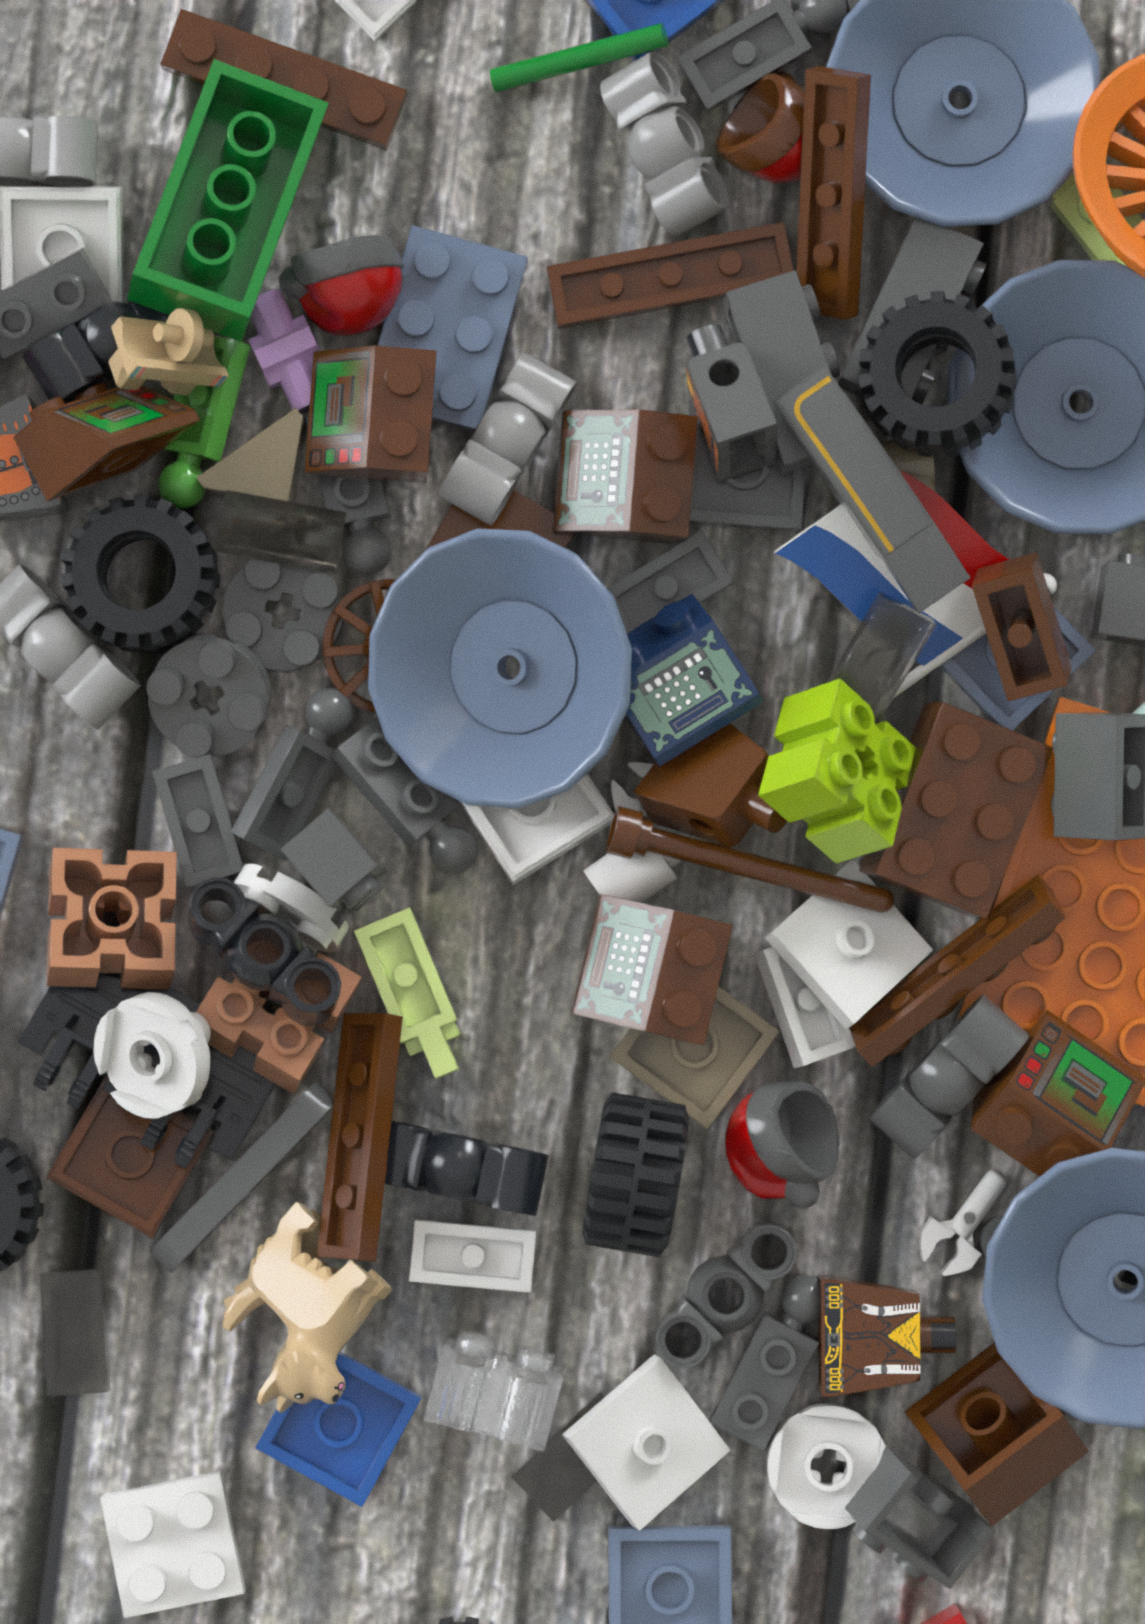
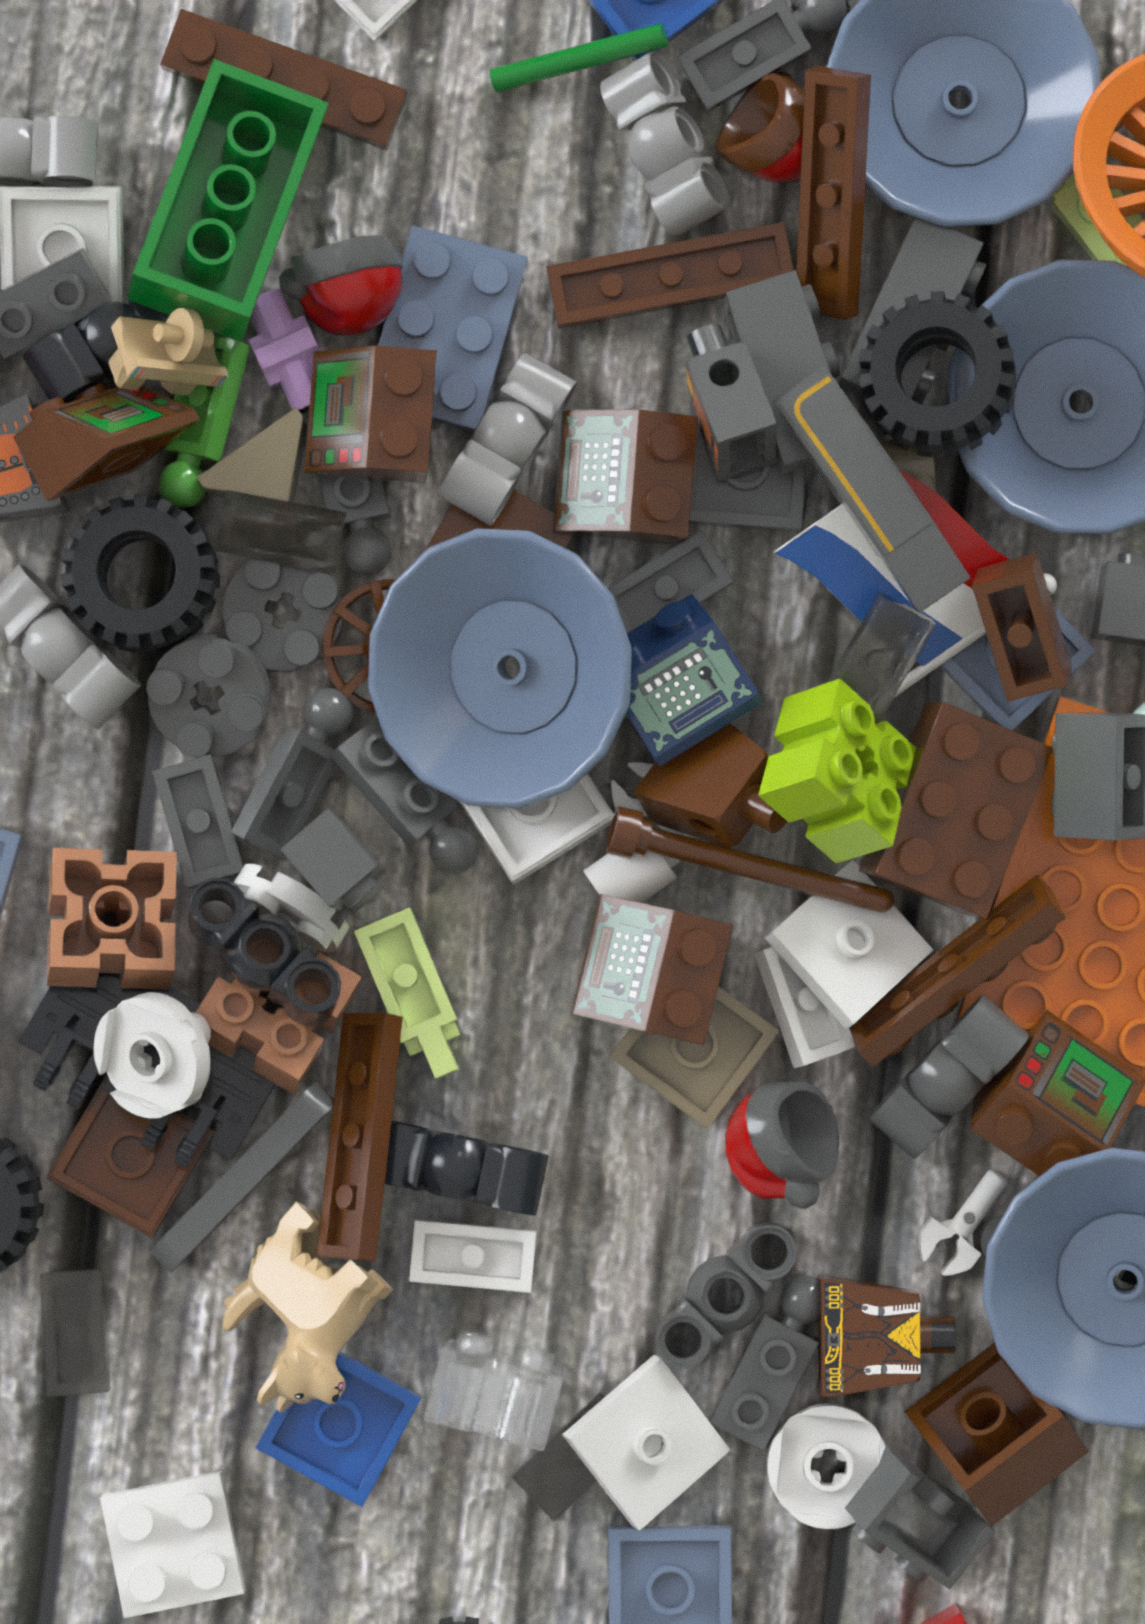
black tyre [582,1092,689,1257] -> none

